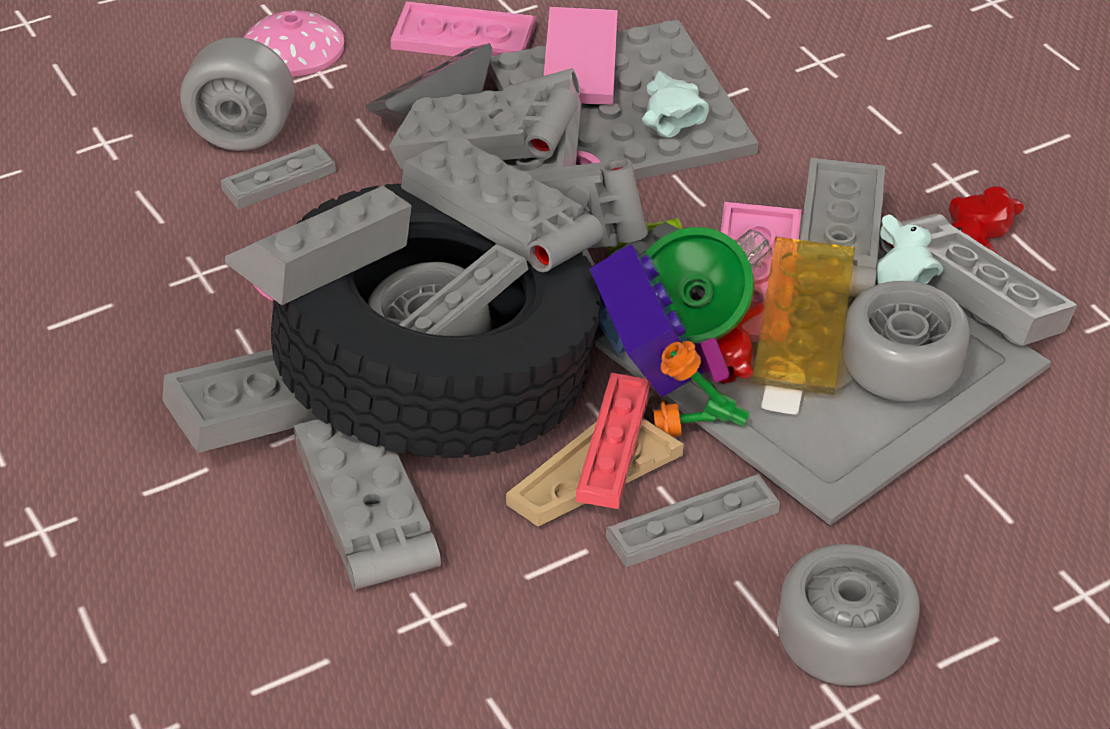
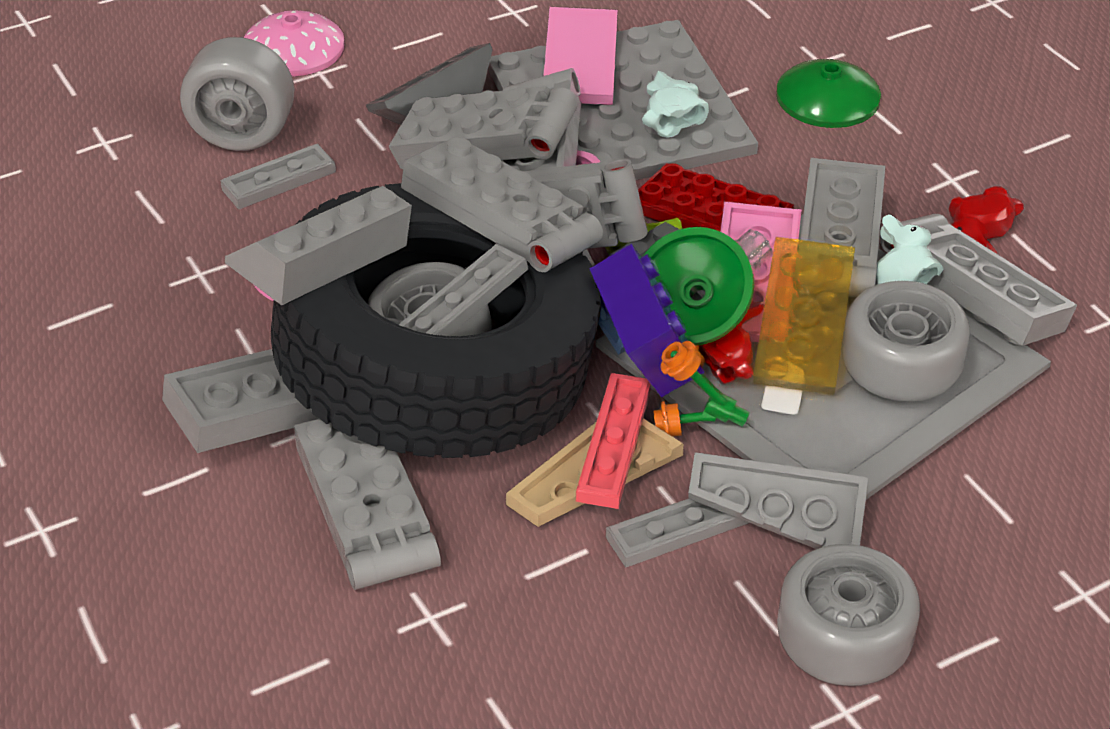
bright pink tile [390,2,536,56] -> none
magenta tile [693,338,729,382] -> none
none -> red tile [638,163,794,231]
none -> light grey wing [688,452,869,549]
none -> green dish [776,59,881,128]

